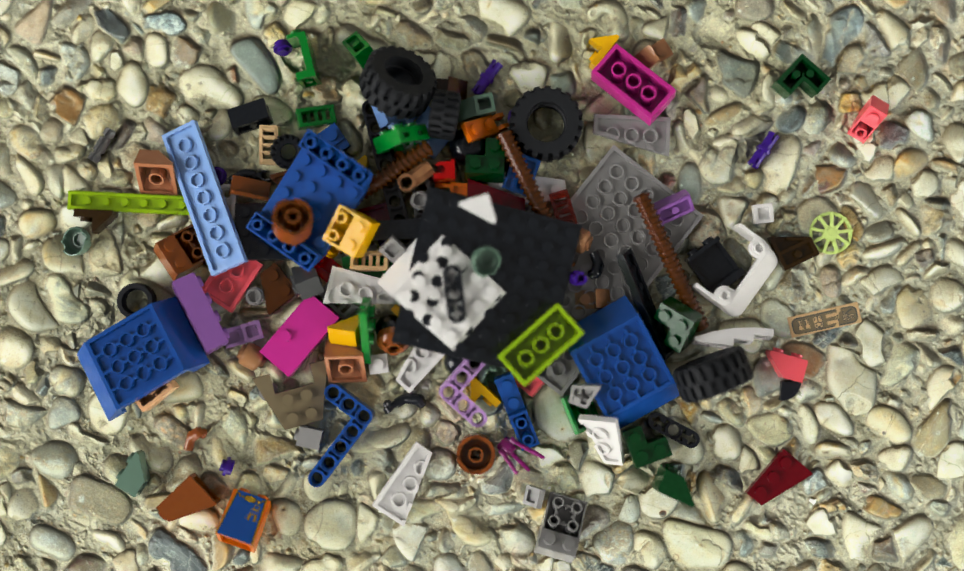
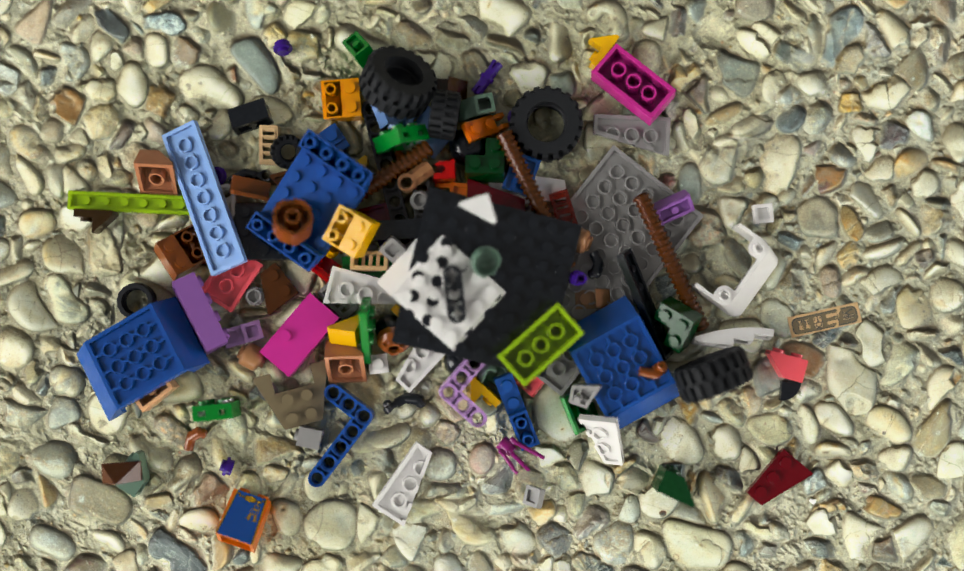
sand green hair [61,226,91,256] -> none
dark grey axle [88,127,116,163] -> none
dark orange slope [156,473,221,522] -> none
green panel [286,30,322,89] -> none
dark grey slope [290,267,324,301] -> none
green slope [295,104,337,130] -> none
dark orange brick [456,433,495,474] -> none
light grey slope [534,492,587,563] -> none
dark green brick [620,423,673,469] -> none
medium nougat slope [634,38,674,69] -> none
black beam [647,412,700,448] -> none
black panel [684,236,746,294] -> none
dark purple pin [747,131,779,169] -> none
dark brown wing [767,236,819,271] -> none
dark green brick [771,53,831,99] -> none
yellowish green wheel [809,211,853,254] -> none
coral slope [847,95,889,143] -> none
none -> reddish brown slope [101,461,142,485]
none -> green piece [192,397,241,422]
none -> light orange slope [320,78,364,122]
none -> dark orange arm [638,361,668,379]

